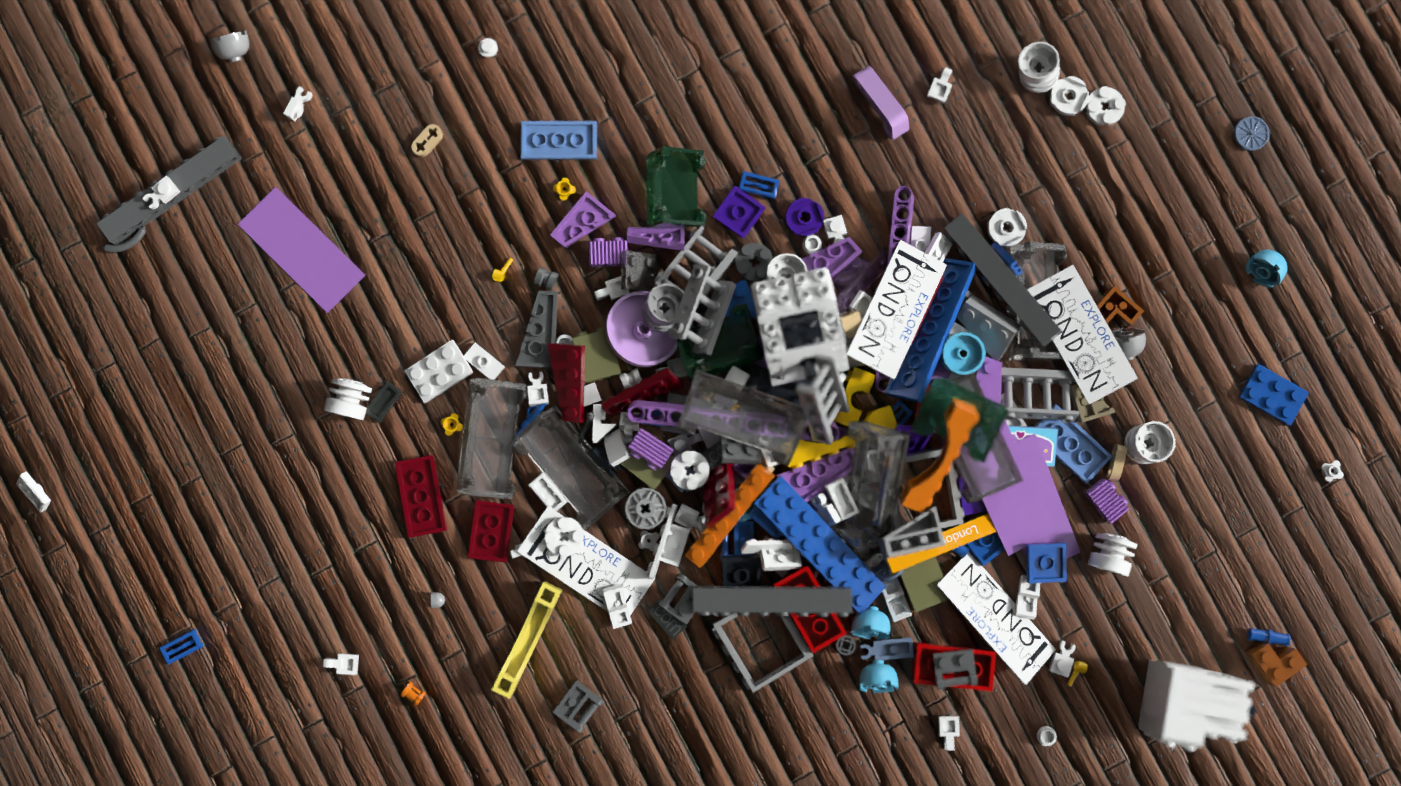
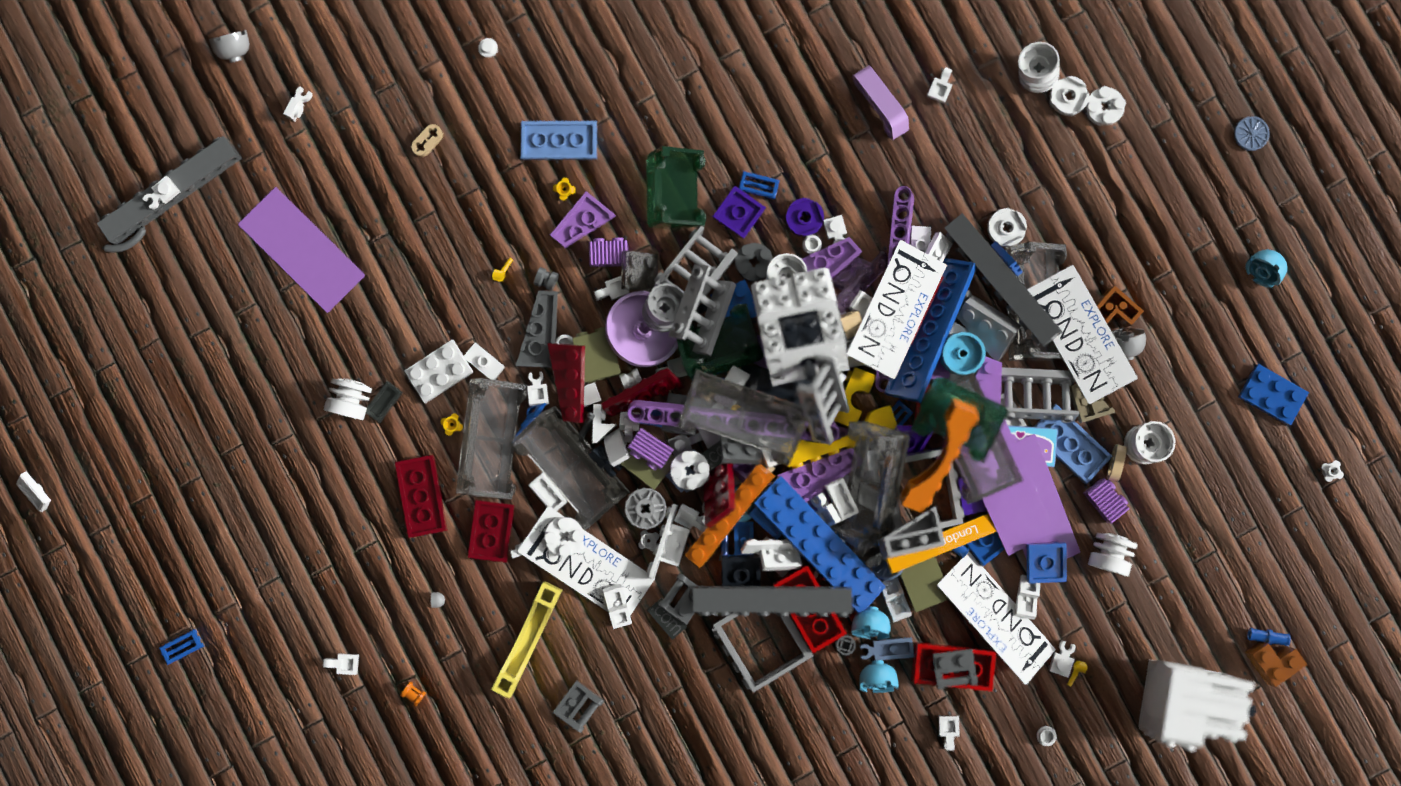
medium lavender wing [627,227,685,251] -> none

